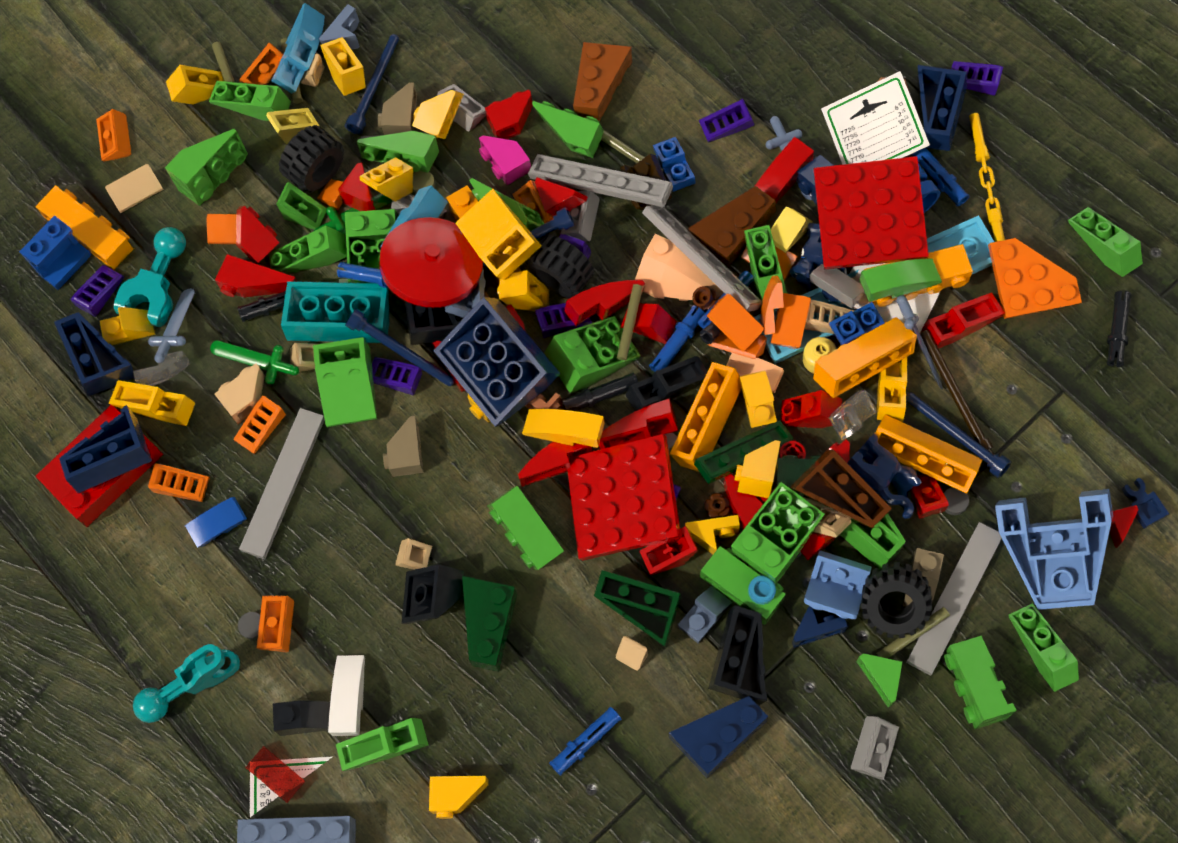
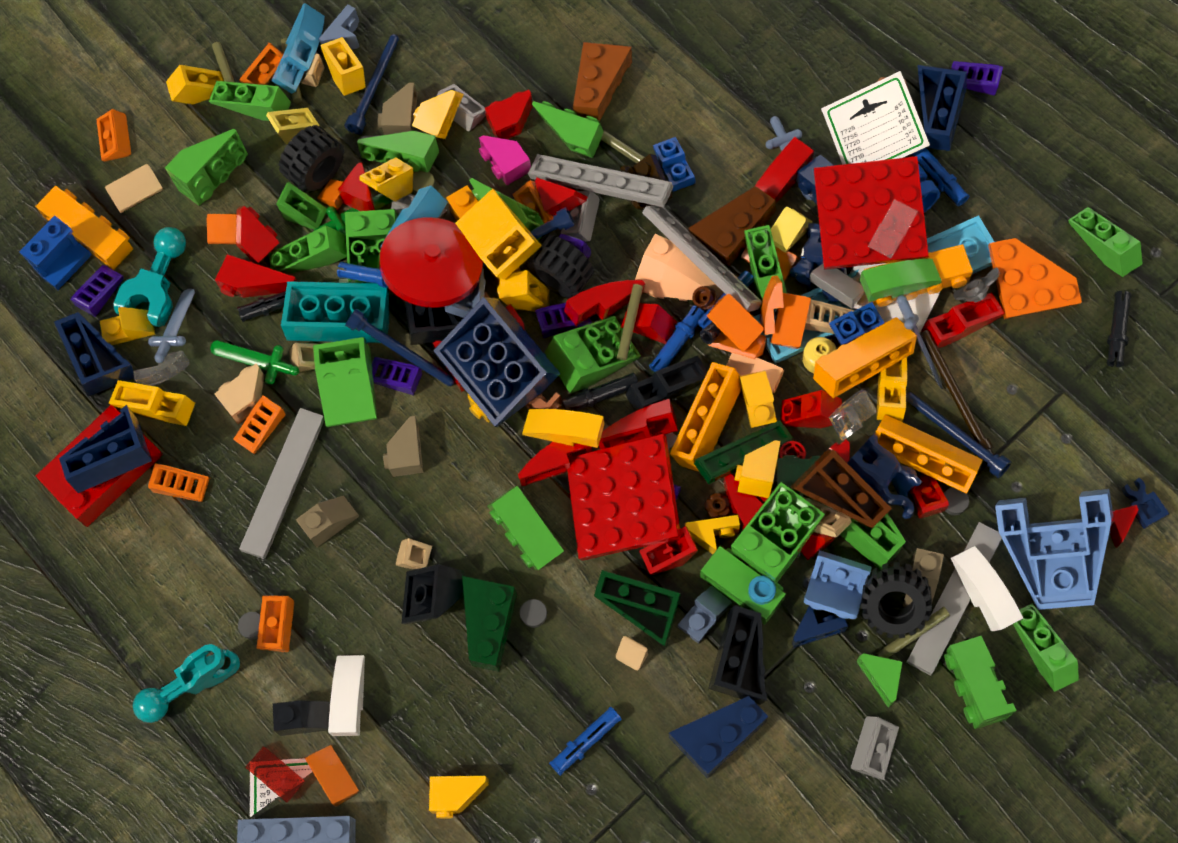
blue slope [185,497,247,548] -> none
bright green slope [336,718,428,771] -> none
dark purple slope [699,99,755,143] -> none
yellow piece [969,113,1005,242] -> none
none -> dark tan slope [296,495,359,547]
none -> orange slope [305,745,360,807]
none -> dark grey tile [520,599,547,628]
none -> clear slope [868,199,918,258]
none -> white slope [951,546,1023,631]
none -> dark grey plate [954,267,1000,302]

